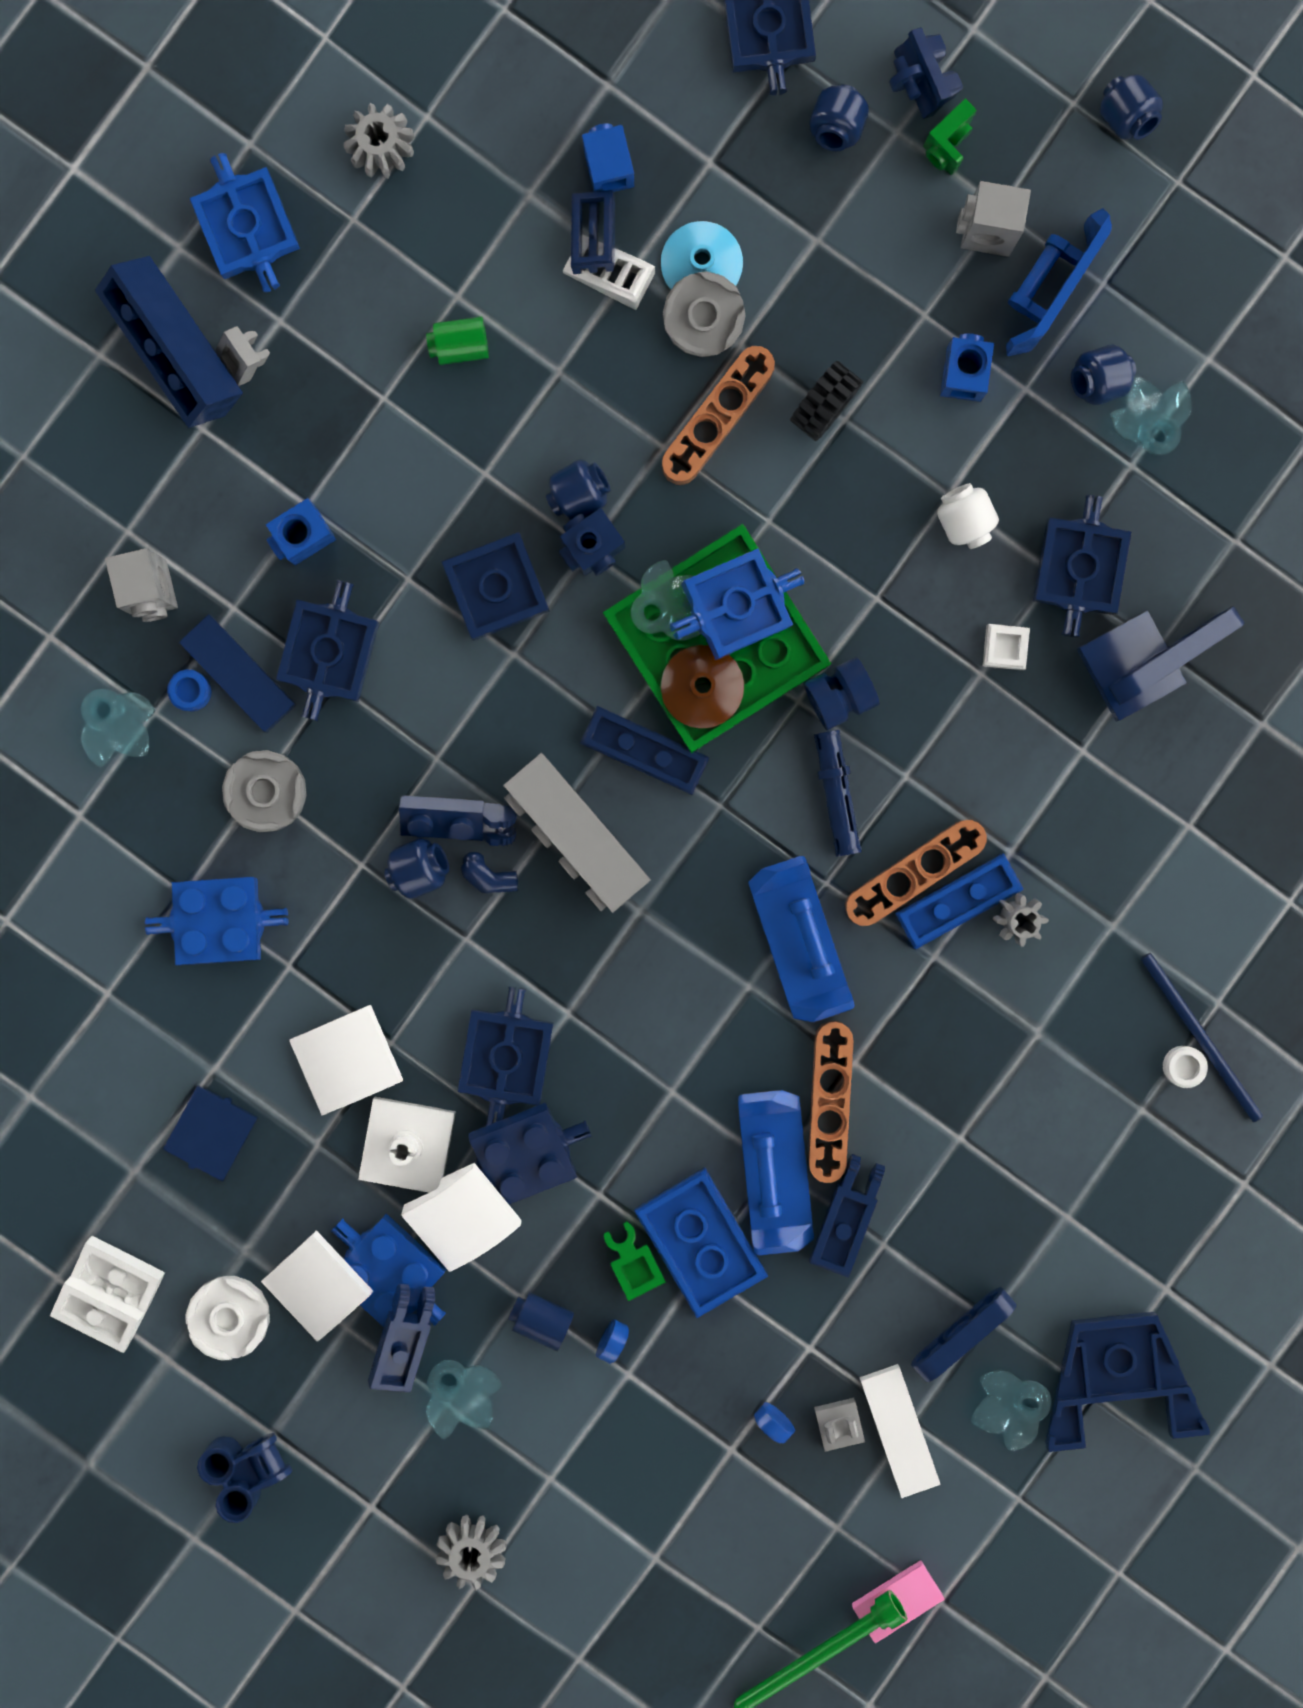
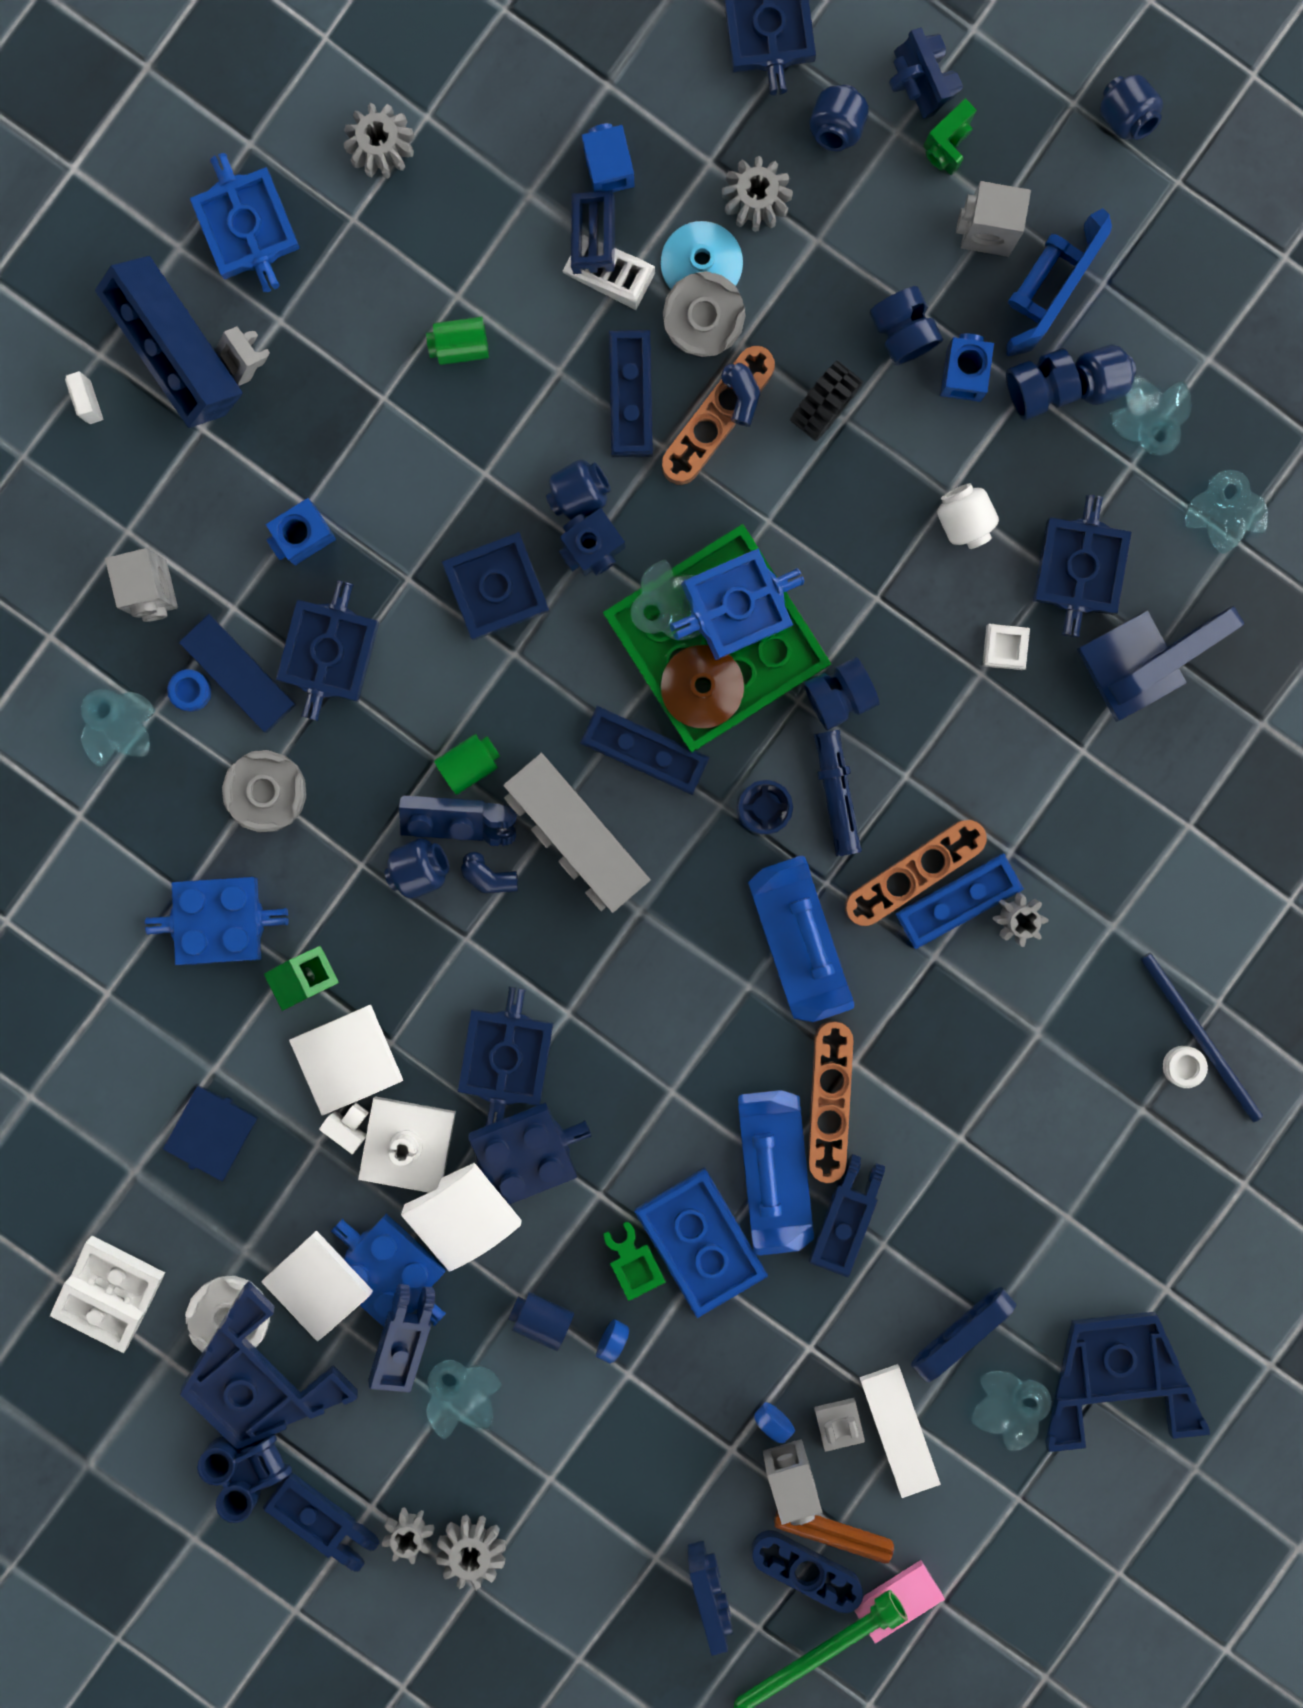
none -> white tile [65,371,104,424]
none -> dark blue wing [180,1281,358,1450]
none -> dark blue hinge [263,1472,380,1572]
none -> green brick [264,945,339,1011]
none -> white tile [319,1103,369,1154]
none -> light grey gear [382,1507,435,1564]
none -> green brick [434,733,501,795]
none -> dark blue tile [609,330,653,457]
none -> dark blue plate [688,1540,733,1656]
none -> dark blue arm [721,363,760,427]
none -> light grey gear [722,156,793,232]
none -> dark blue wheel [736,780,793,835]
none -> dark blue beam [752,1530,863,1613]
none -> light grey brick [763,1439,823,1525]
none -> dark orange axle [774,1511,894,1564]
none -> dark blue wheel [869,286,943,365]
none -> dark blue wheel [1006,348,1082,421]
none -> clear light blue plate [1185,469,1268,554]

